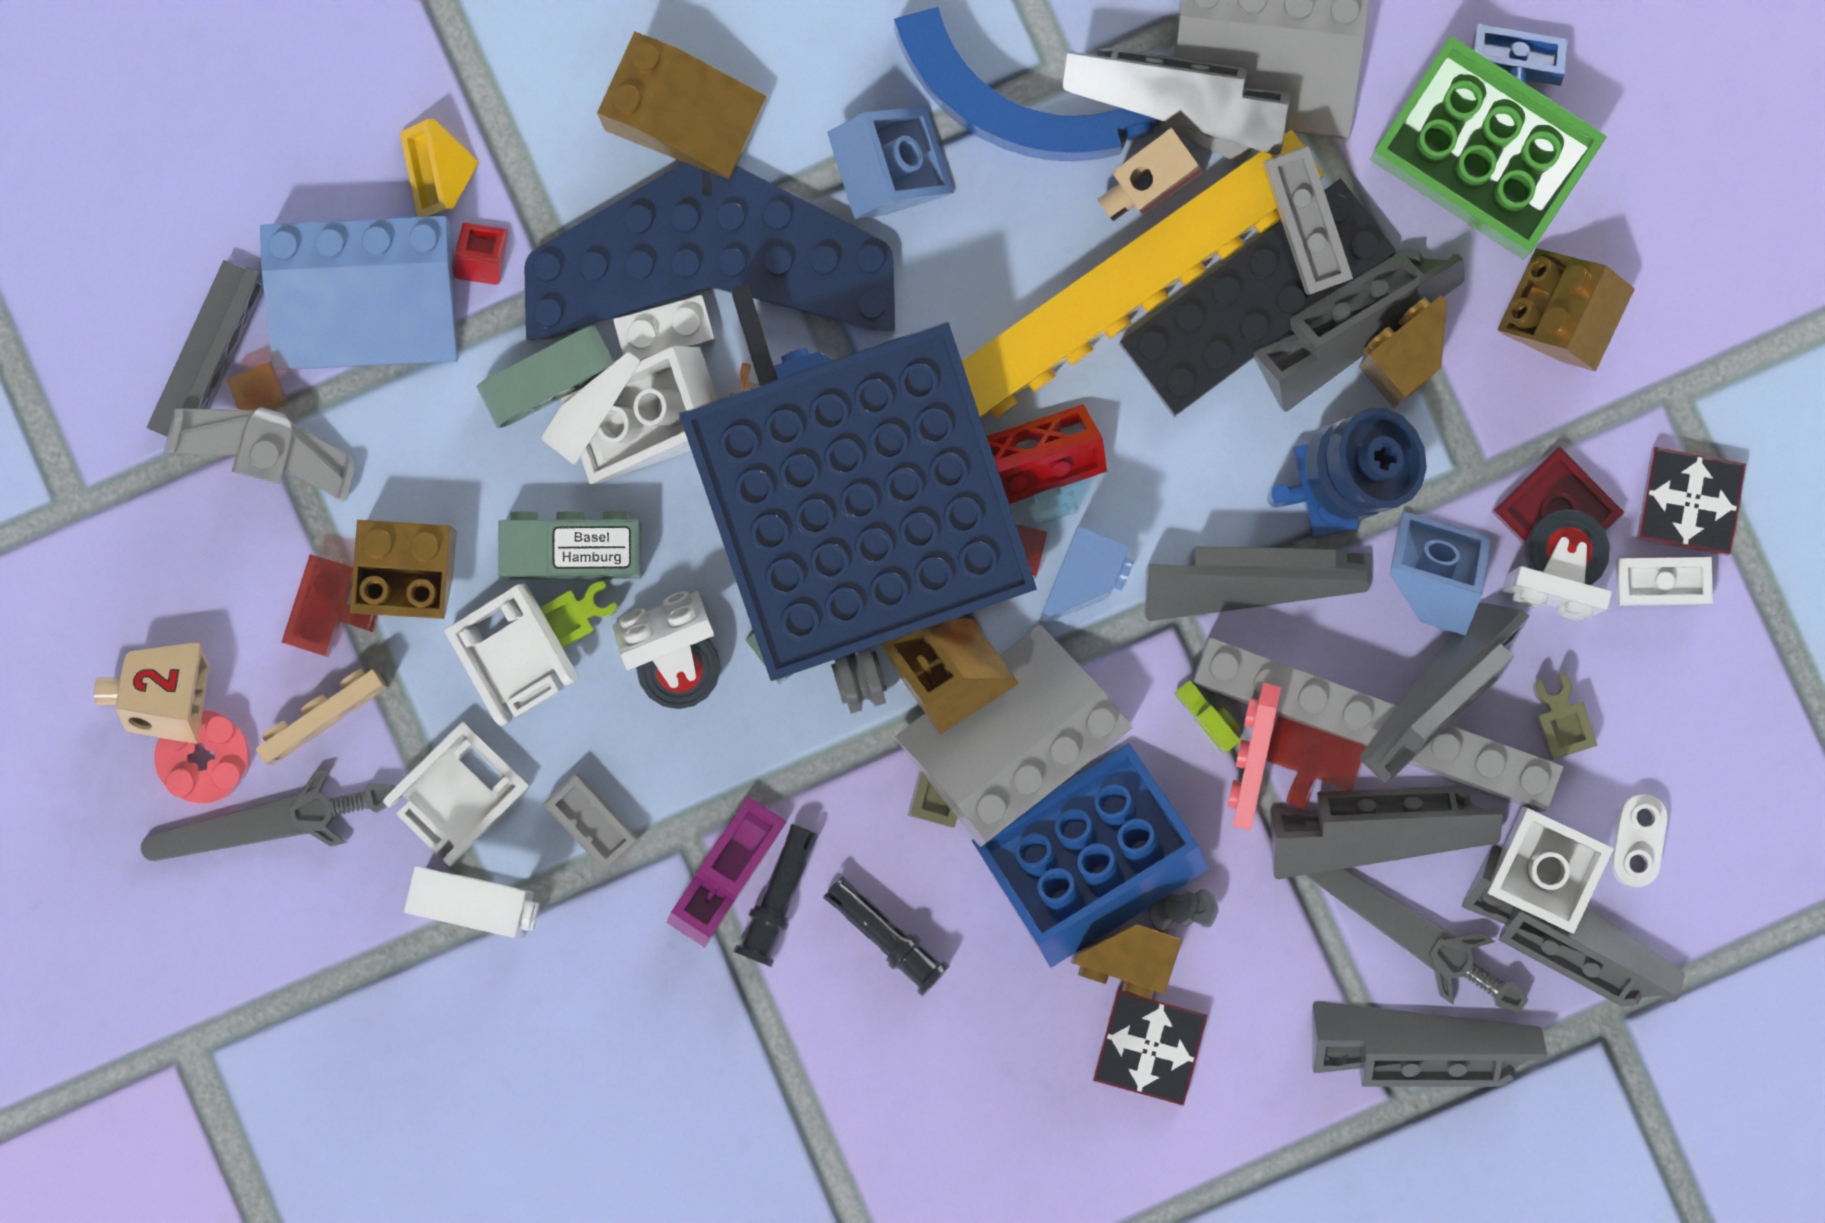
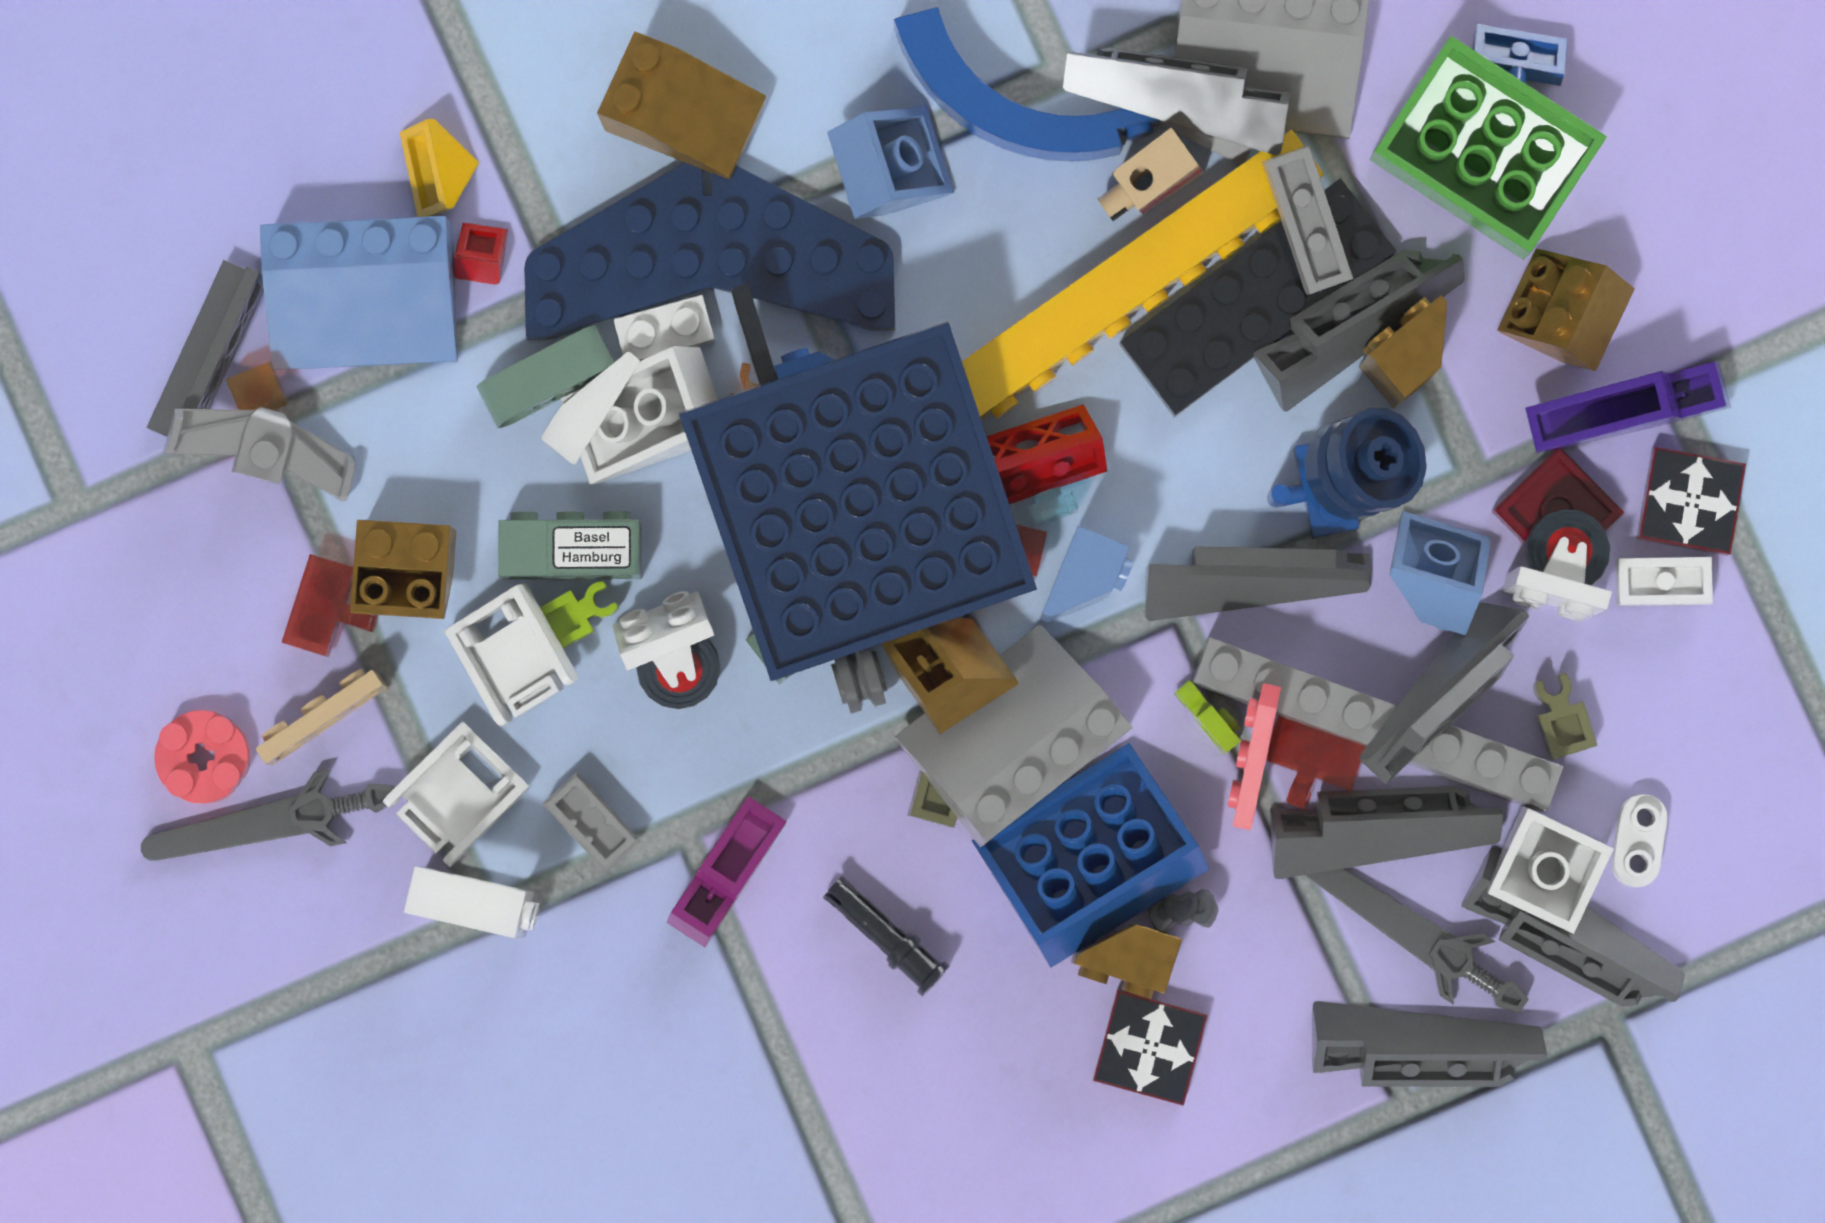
tan torso [94,643,210,743] -> none
black pin [733,824,819,967] -> none
none -> dark purple slope [1525,361,1731,453]

